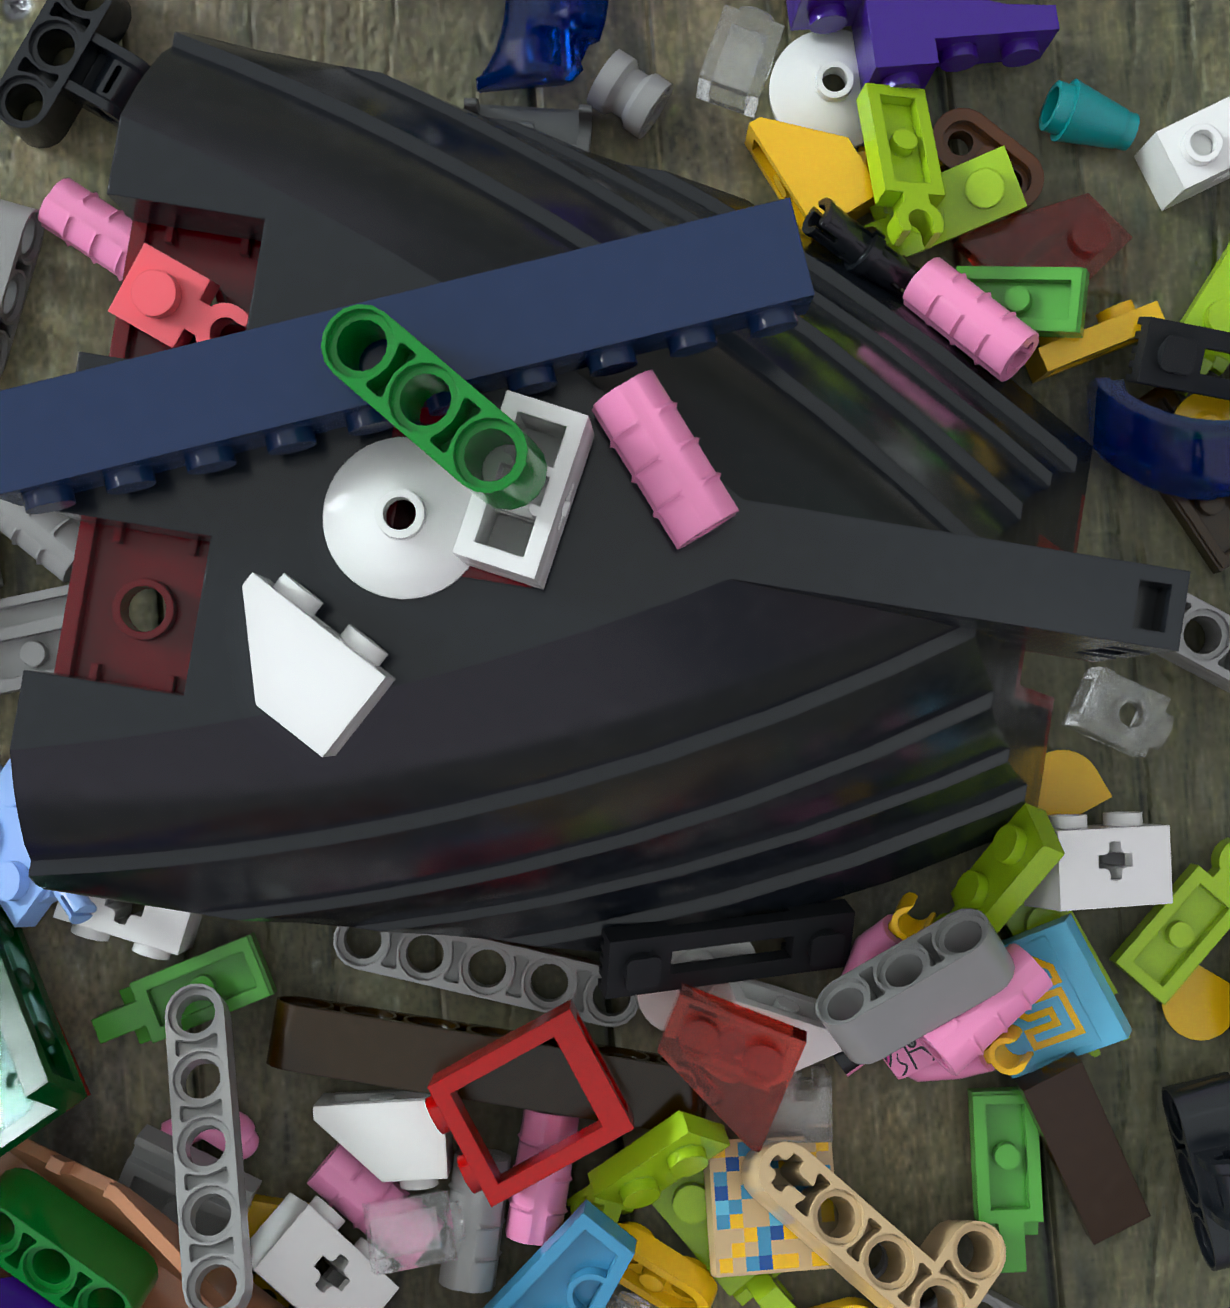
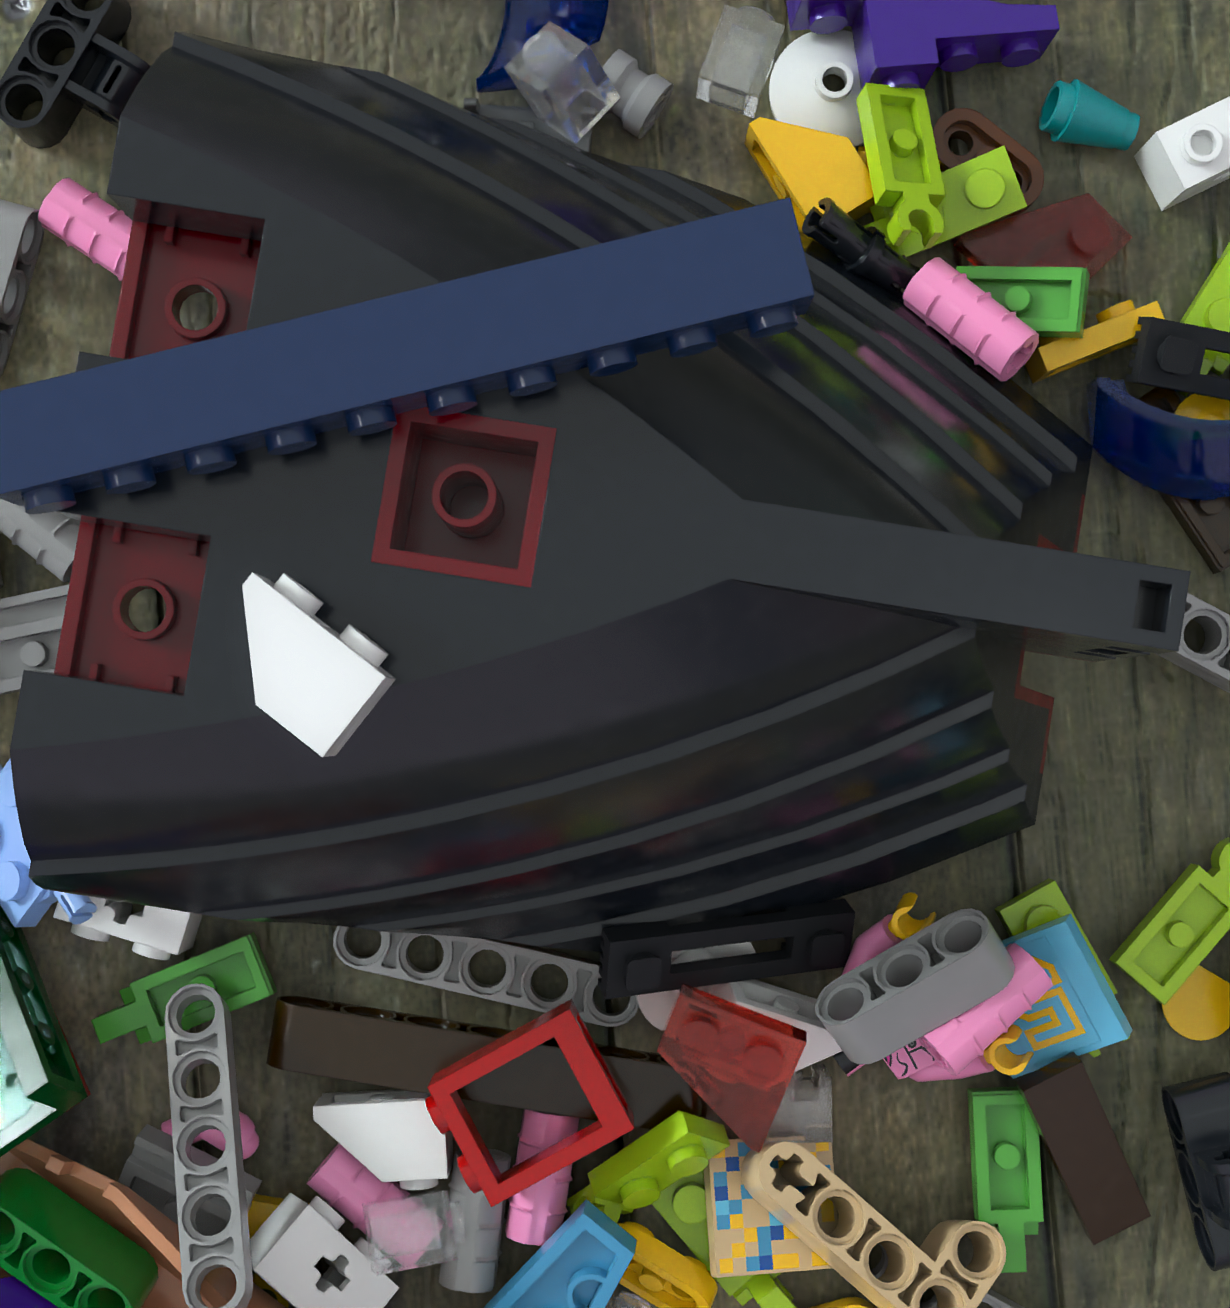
coral plate [108,243,249,348] -> none
green beam [321,304,547,510] -> none
white dish [323,437,472,600] -> none
white brick [452,390,595,590] -> none
bright pink axle [591,370,740,550] -> none
lime plate [934,803,1065,933] -> none
white brick [1024,811,1173,911] -> none
yellow piece [1038,750,1112,815] -> none
clear brick [1062,666,1174,757] -> none
none -> clear brick [504,21,620,144]

